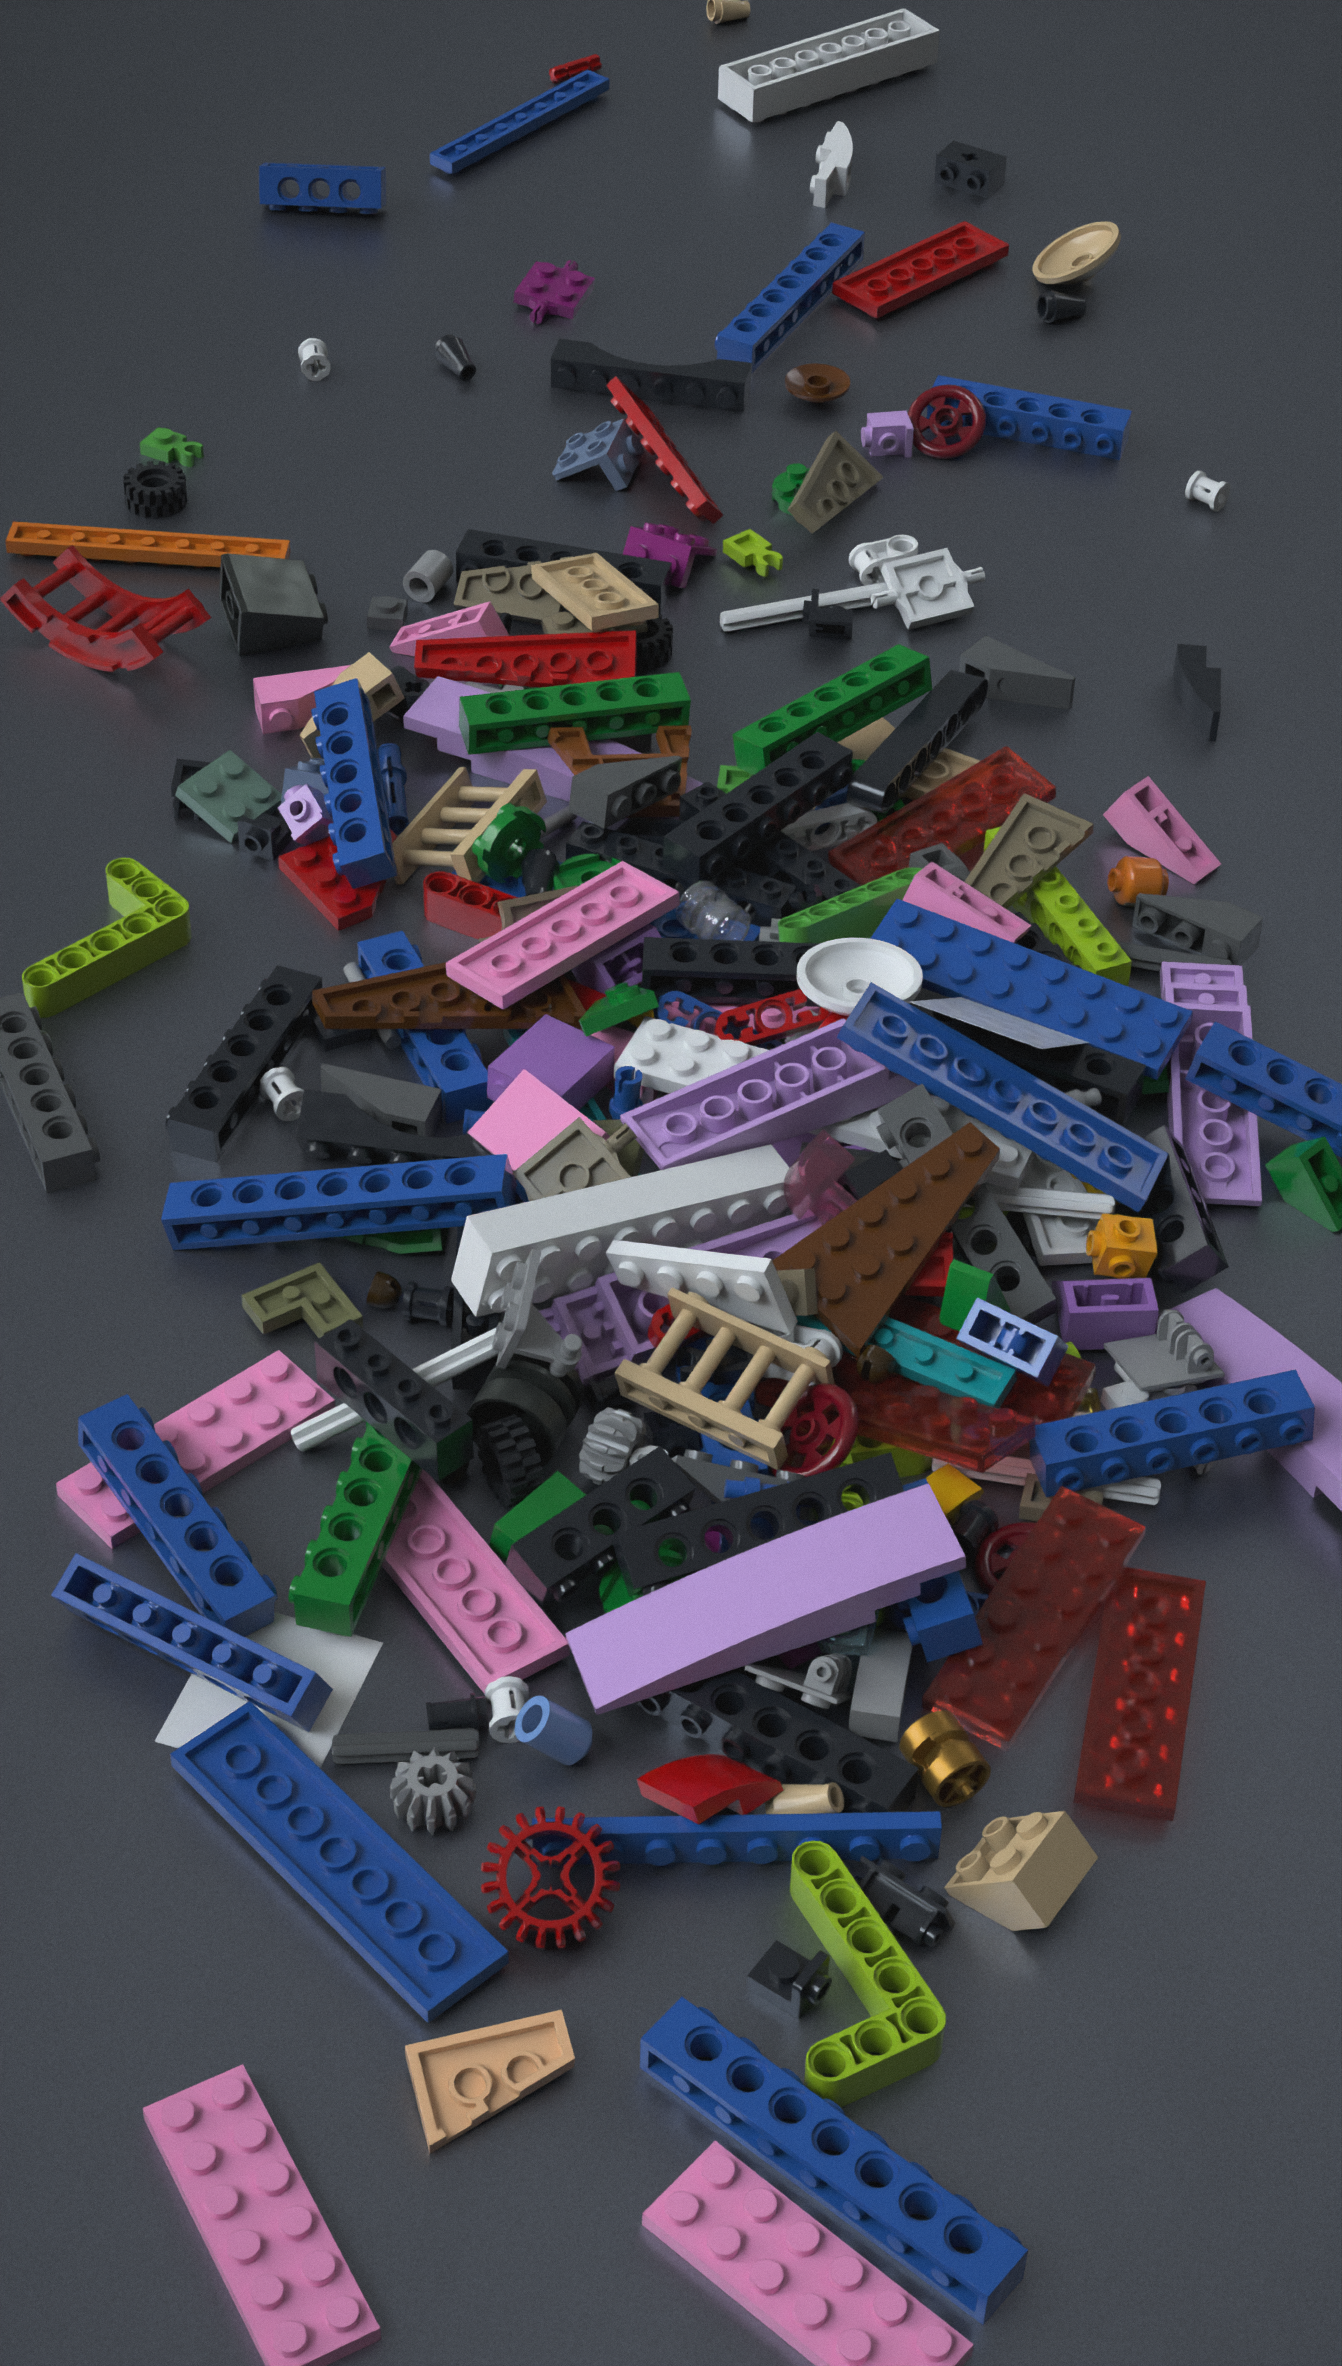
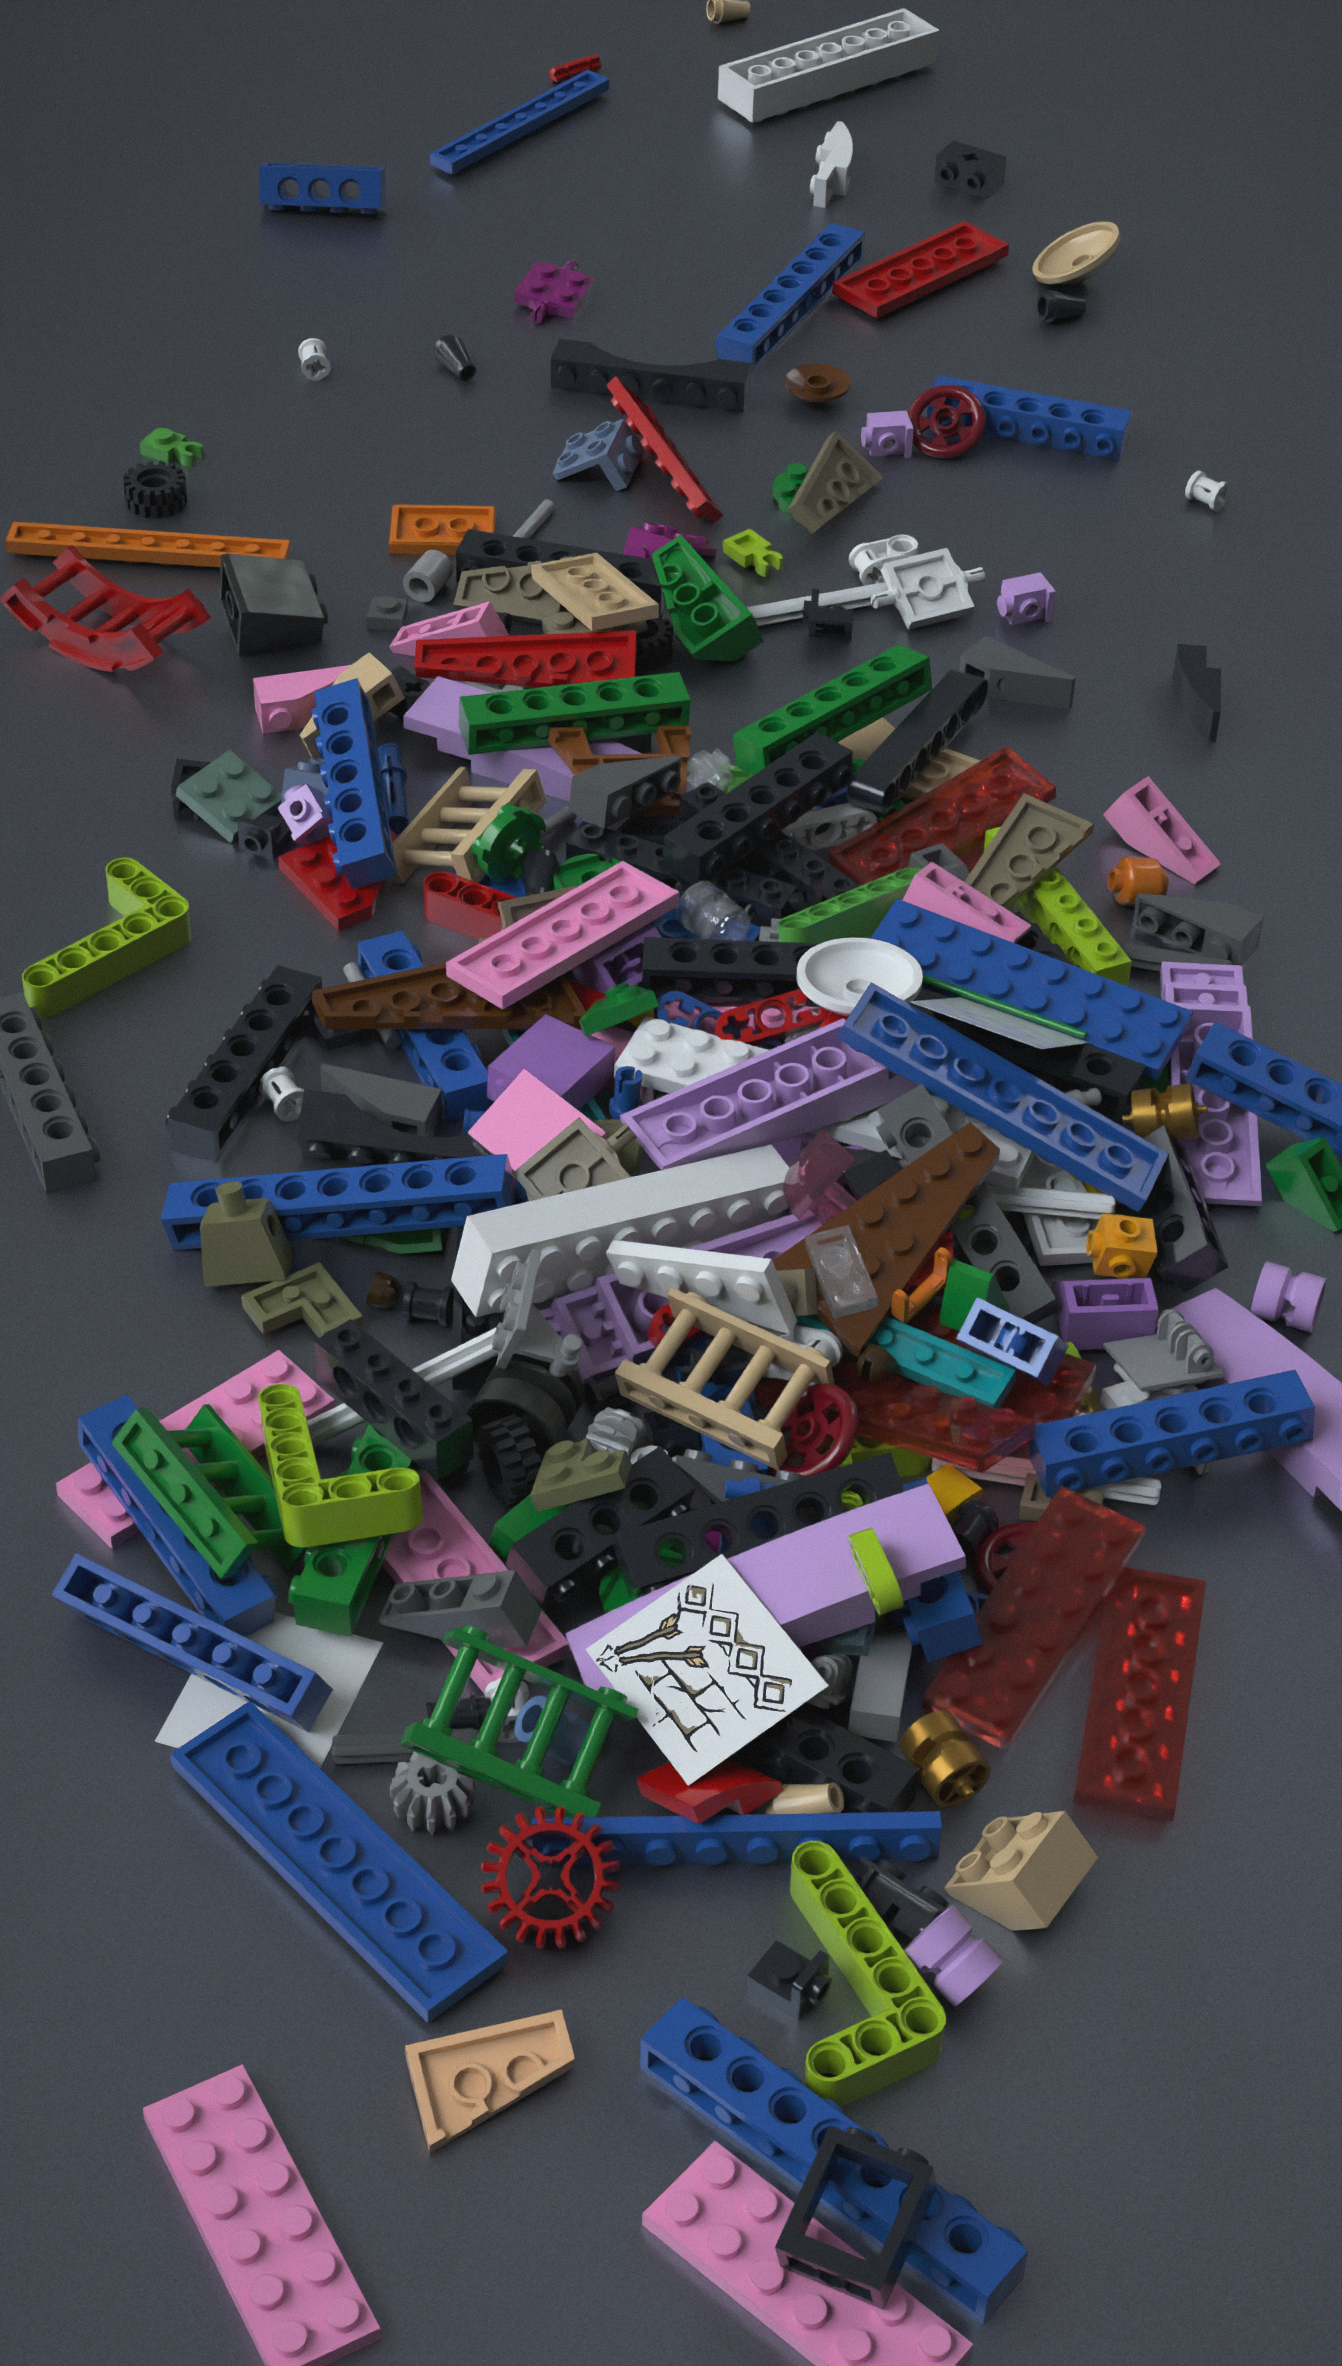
none -> green fence [111,1404,307,1579]
none -> olive torso [200,1181,295,1287]
none -> lime beam [258,1384,424,1547]
none -> dark grey slope [379,1570,542,1649]
none -> orange tile [389,505,496,555]
none -> green fence [399,1625,639,1818]
none -> light grey bar [513,499,555,539]
none -> olive plate [530,1439,632,1512]
none -> white sticker [585,1554,829,1786]
none -> green wedge [651,534,764,661]
none -> clear gear [686,749,733,792]
none -> black window [775,2125,937,2310]
none -> clear plate [805,1225,878,1319]
none -> lime beam [848,1527,904,1615]
none -> orange piece [891,1247,952,1324]
none -> lavender wheel [904,1905,1003,2007]
none -> green piece [922,974,1087,1039]
none -> lavender brick [997,572,1056,625]
none -> pearl gold wheel [1122,1083,1208,1140]
none -> lavender wheel [1251,1261,1327,1333]

